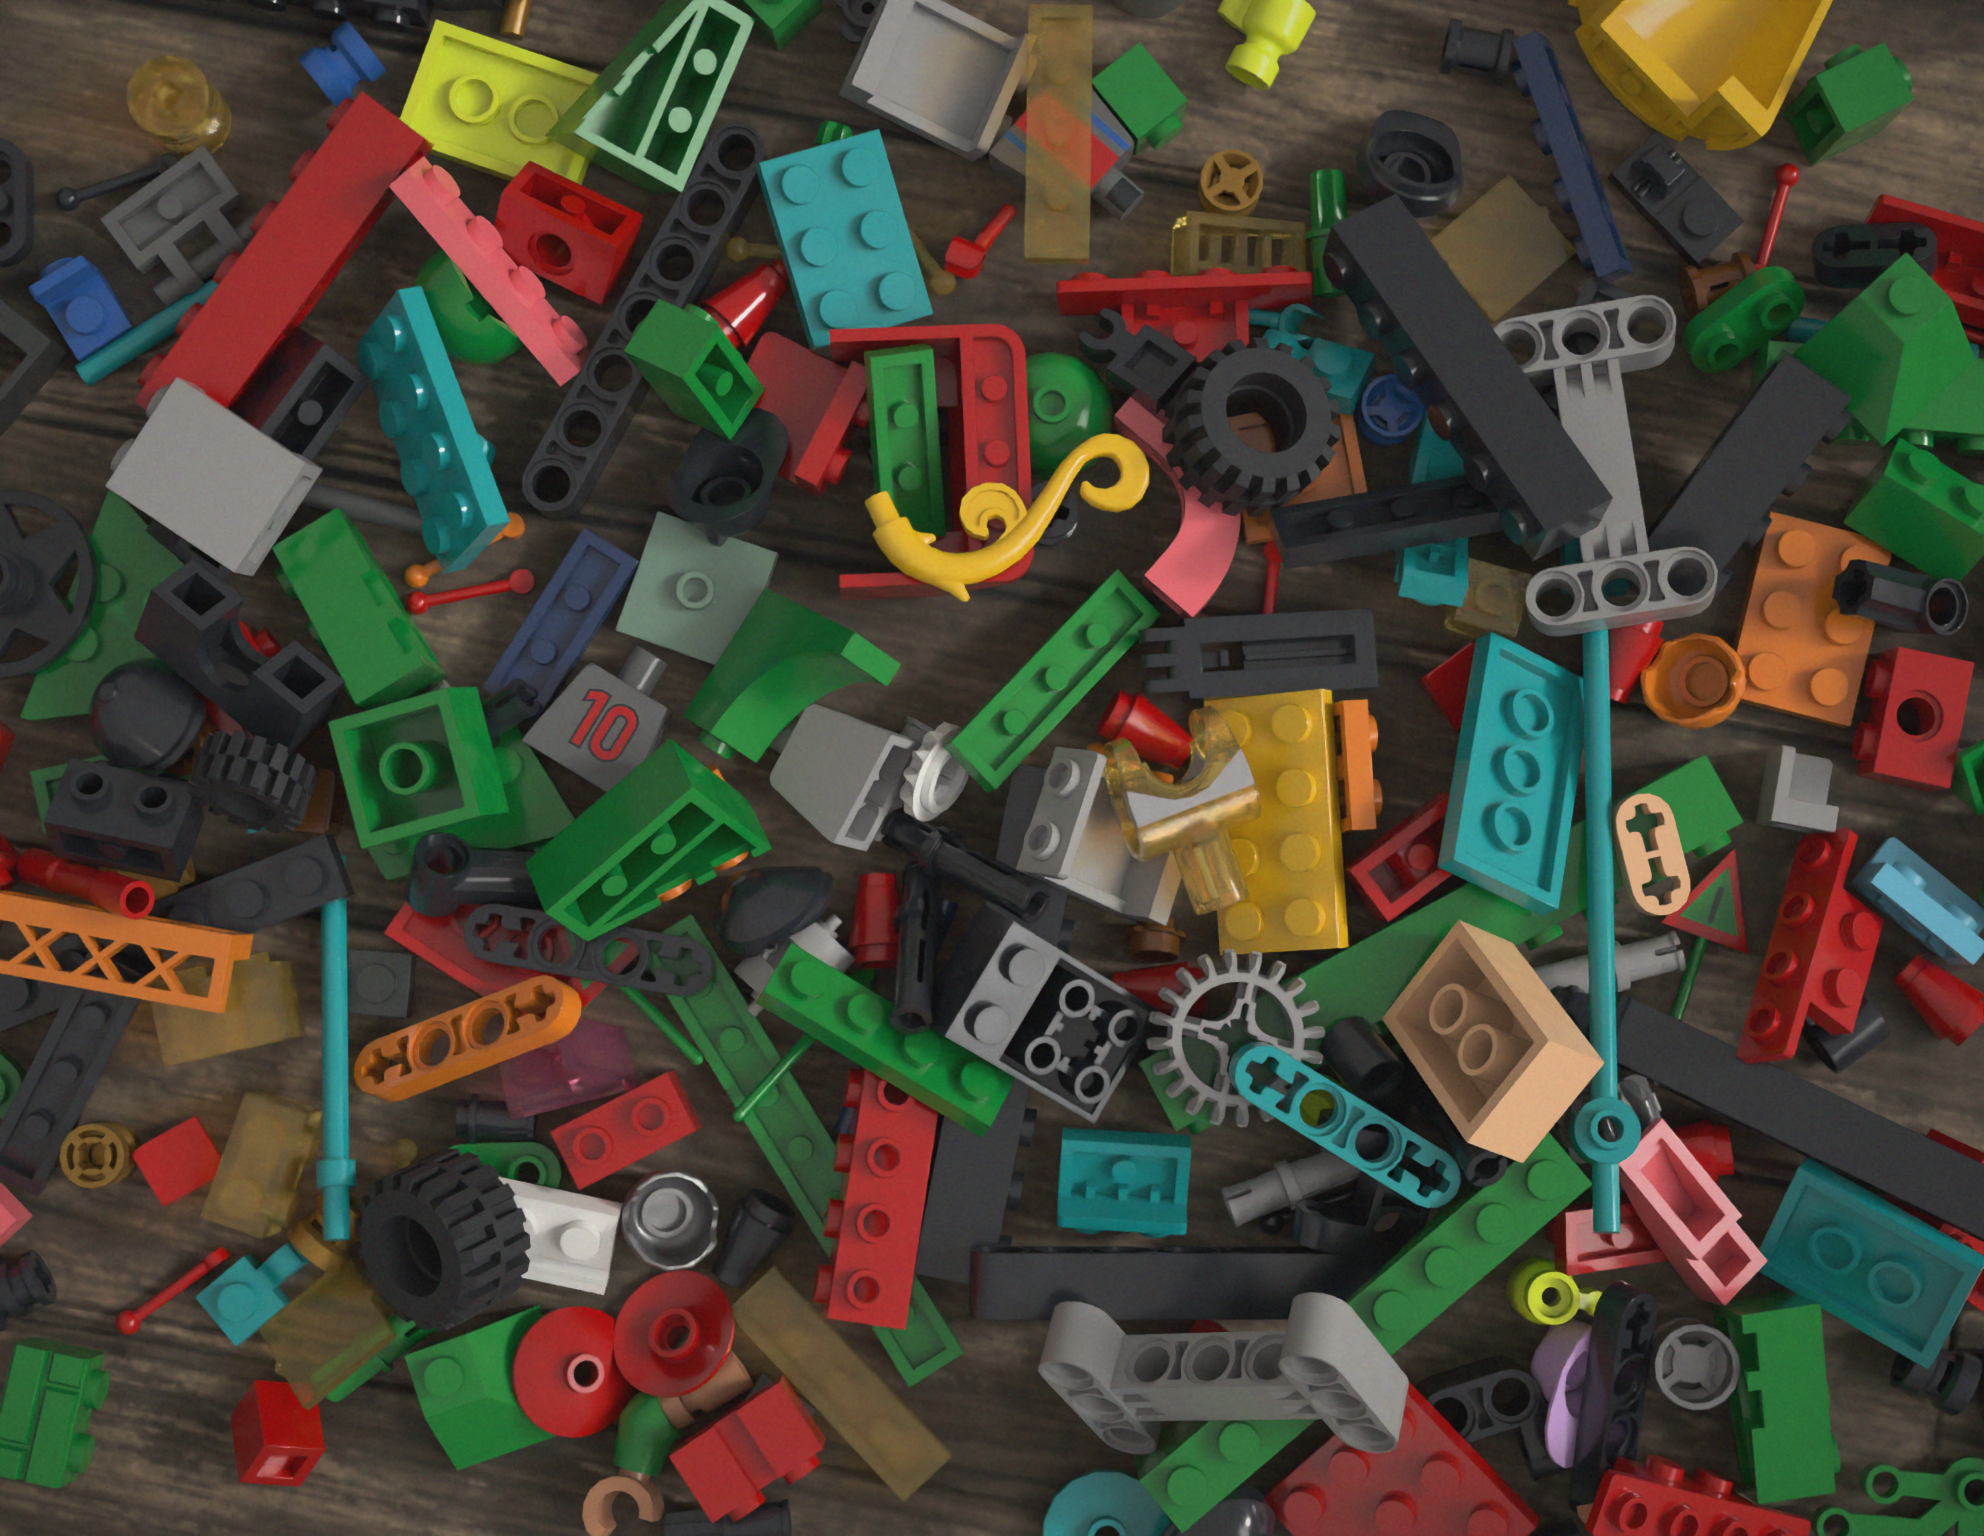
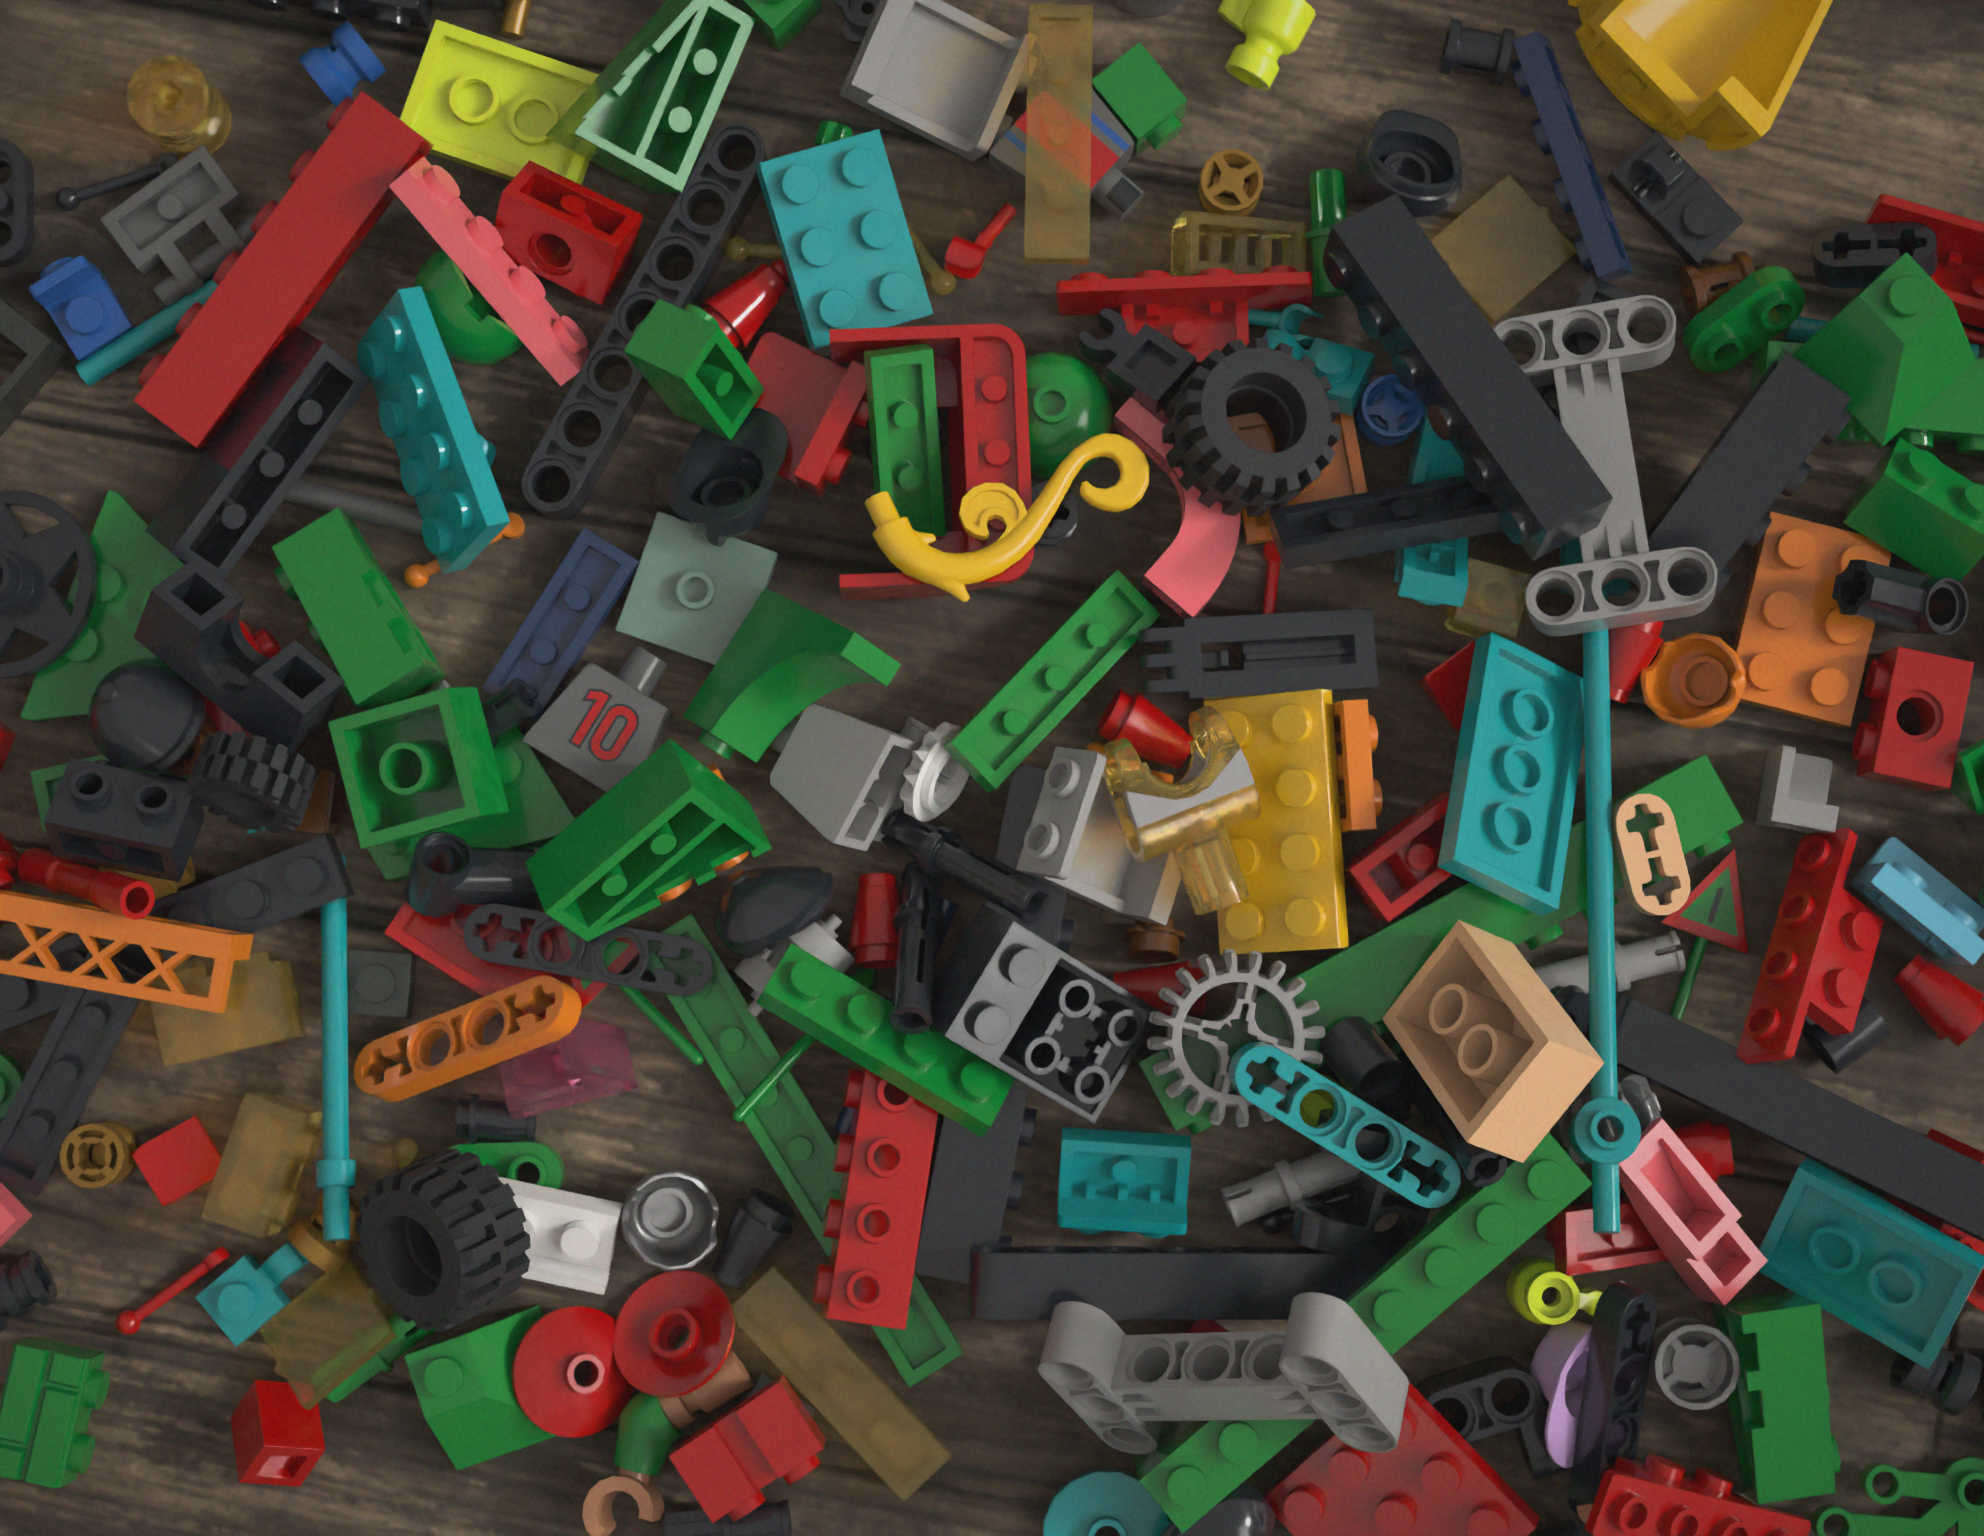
light grey panel [105,377,323,576] -> none
red hinge [404,569,536,615] -> none
red brick [550,1070,703,1190] -> none
red hinge [1754,163,1800,271] -> none
green brick [1783,42,1915,167] -> none

